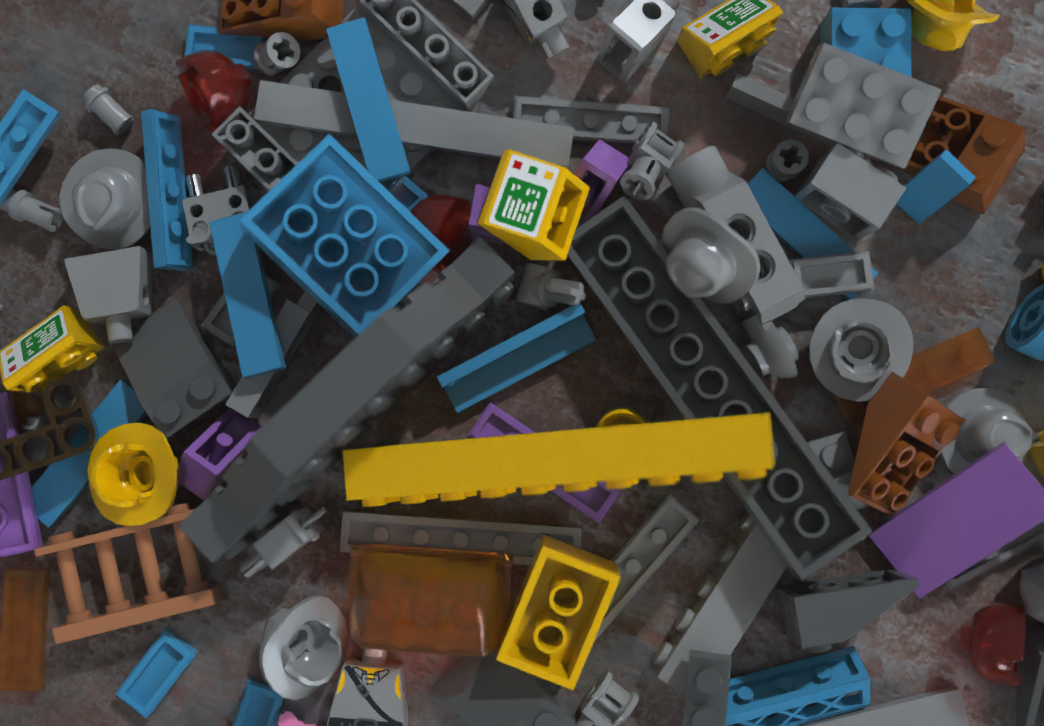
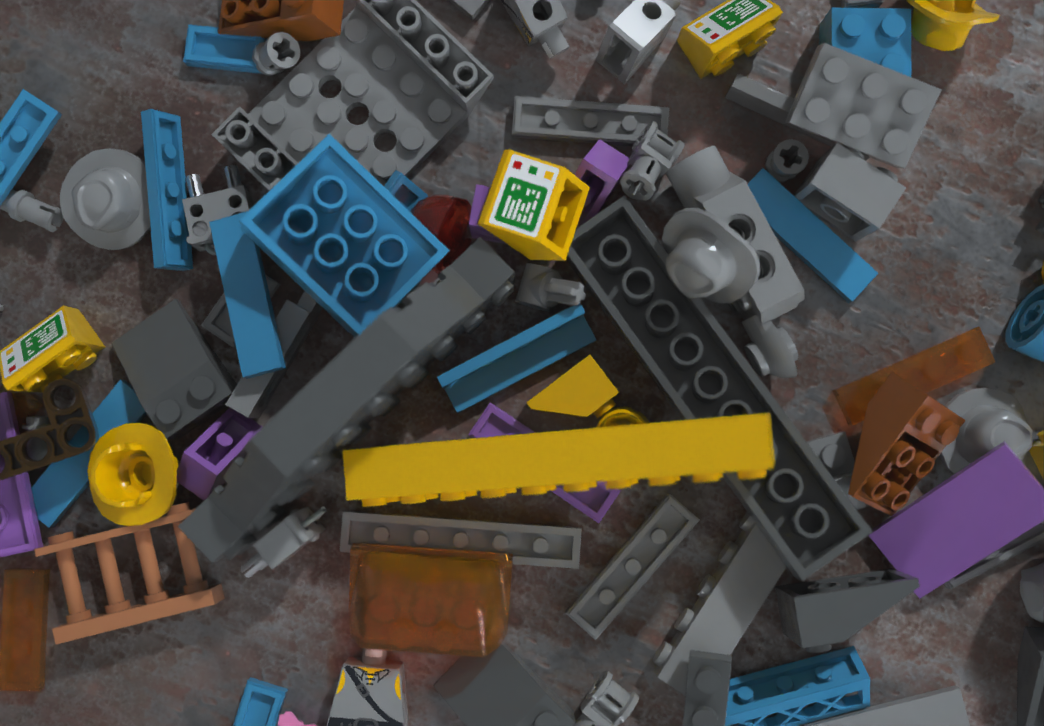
light grey torso [64,246,153,344] -> none
light grey pin [82,85,134,135] -> none
dark azure tile [115,627,199,718] -> none
clear red cylinder [175,50,251,133] -> none
light grey tile [254,80,574,169] -> none
light grey hat [259,595,347,700] -> none
dark azure tile [326,17,411,183] -> none
yellow brick [496,534,621,691] -> none
light grey tile [789,251,874,299] -> none
light grey hat [809,298,914,402] -> none
dark azure tile [896,149,976,225] -> none
dark orange slope [899,96,1025,215] -> none
clear red cylinder [960,603,1026,687] -> none
none -> yellow slope [526,355,619,419]

